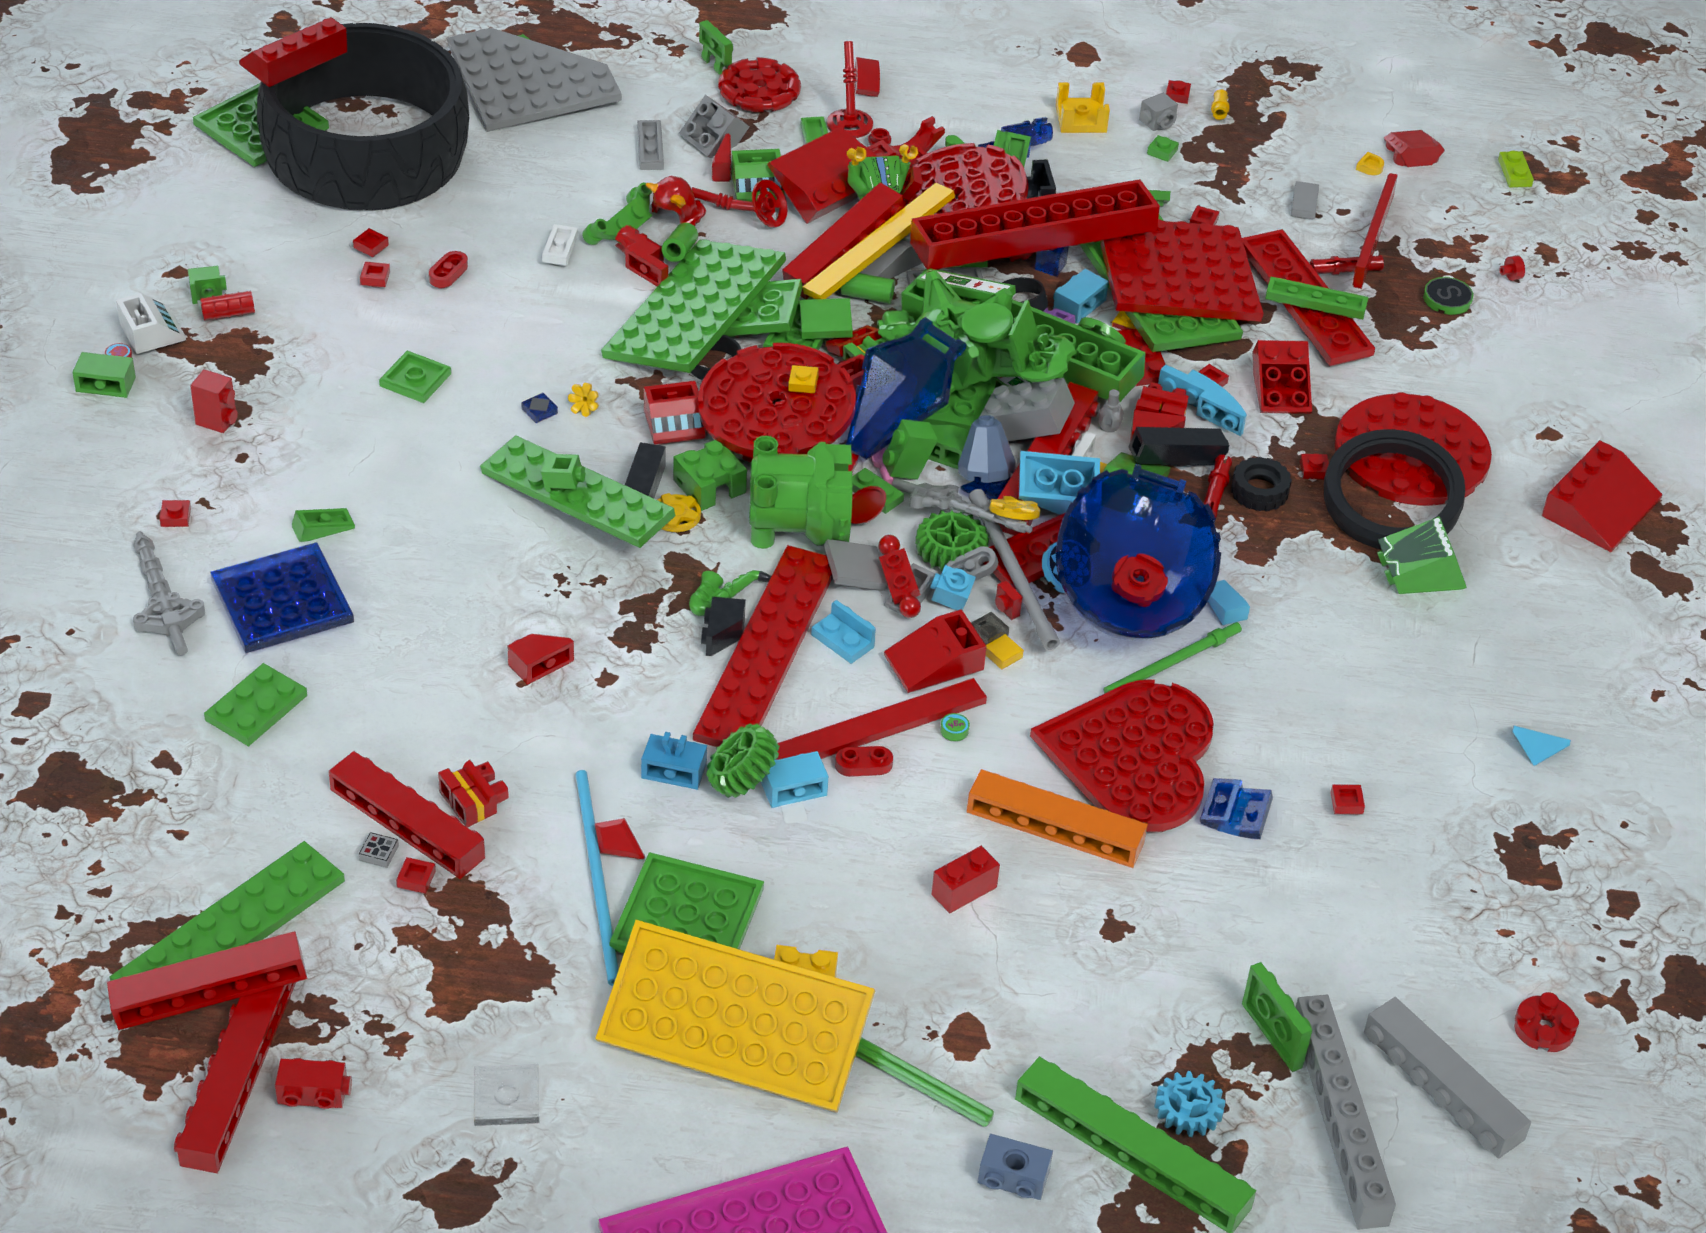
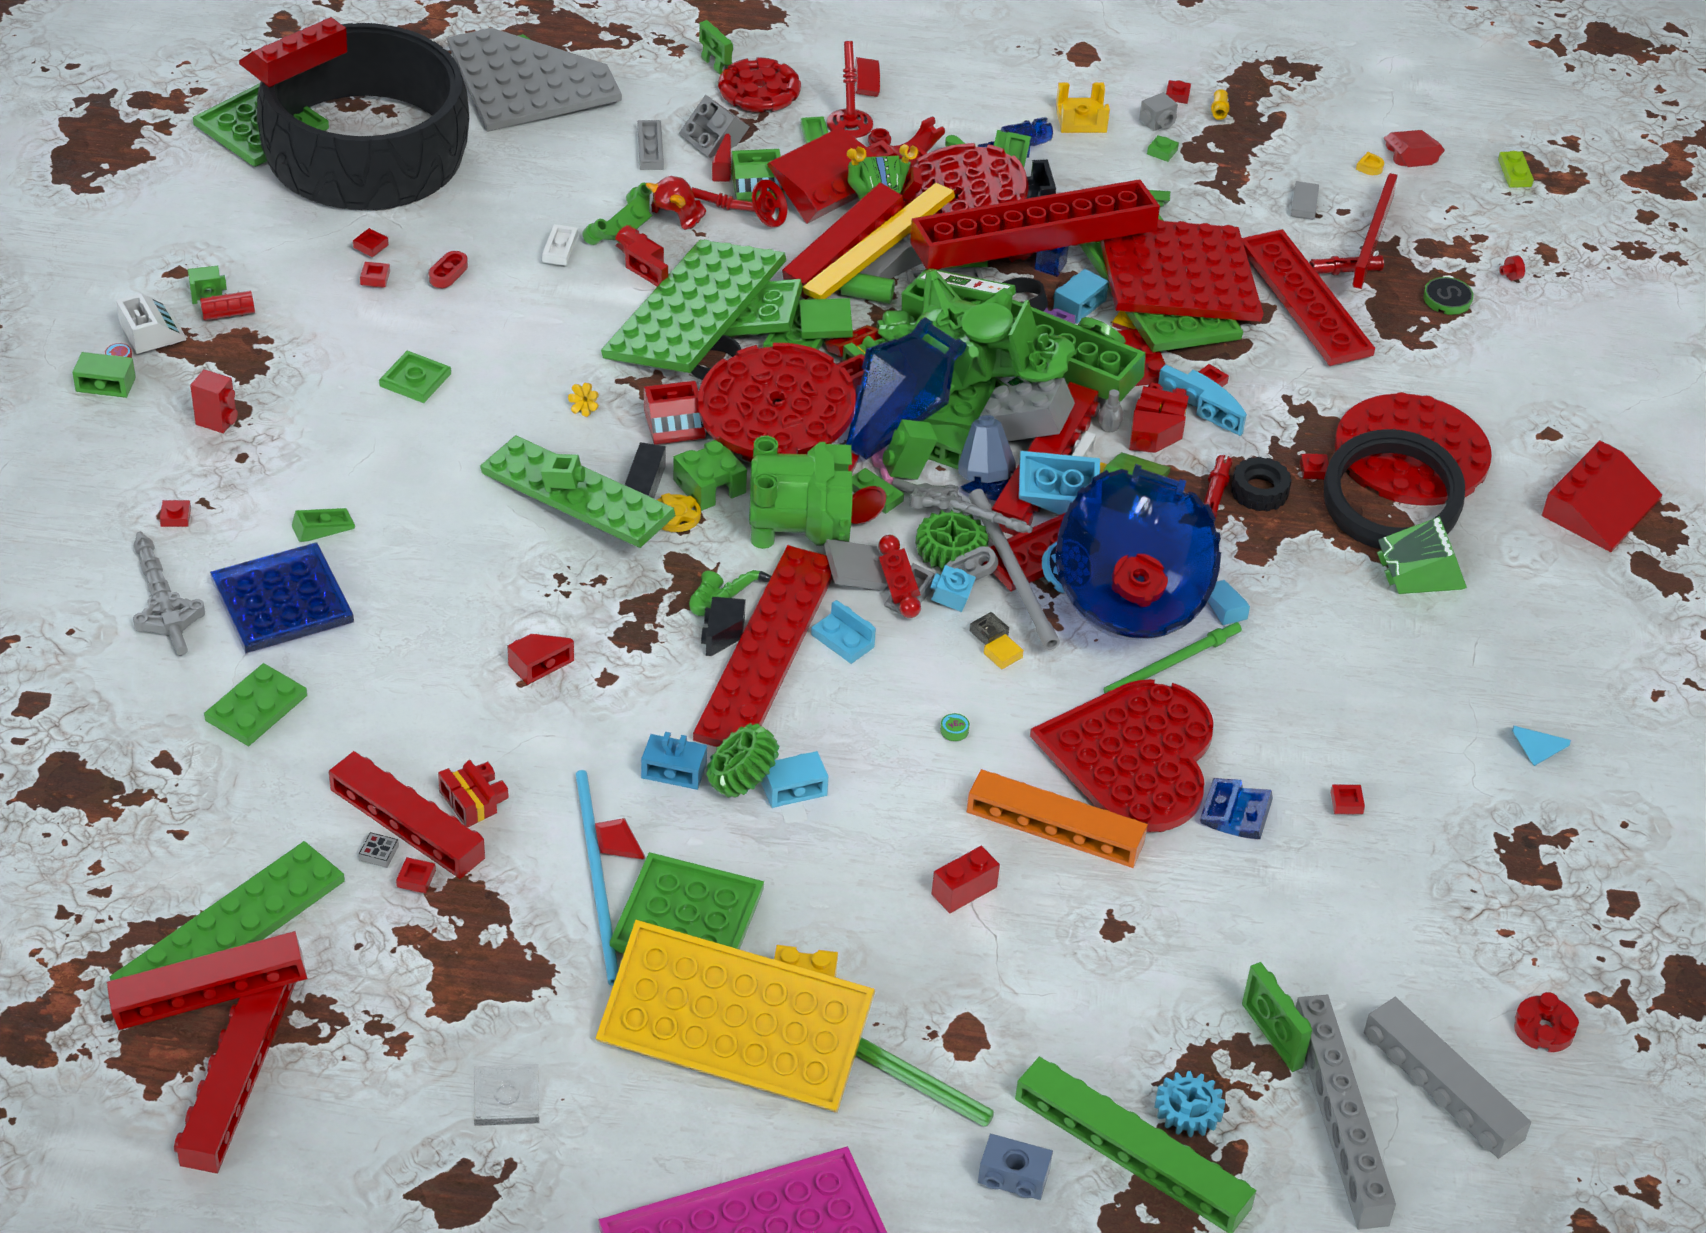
red brick [275,1058,352,1109] -> none
clear blue tile [521,393,558,423] -> none
bright green brick [662,223,698,262] -> none
red tile [775,678,987,760] -> none
yellow plate [789,365,819,393] -> none
red plate [835,746,893,777] -> none
red slope [884,609,987,693] -> none
yellow wheel [989,496,1040,520] -> none
red plate [995,580,1023,620] -> none
black brick [1128,427,1230,465] -> none
red plate [1190,205,1220,225] -> none
red slope [1252,340,1312,414] -> none
bright green plate [1265,277,1368,320] -> none

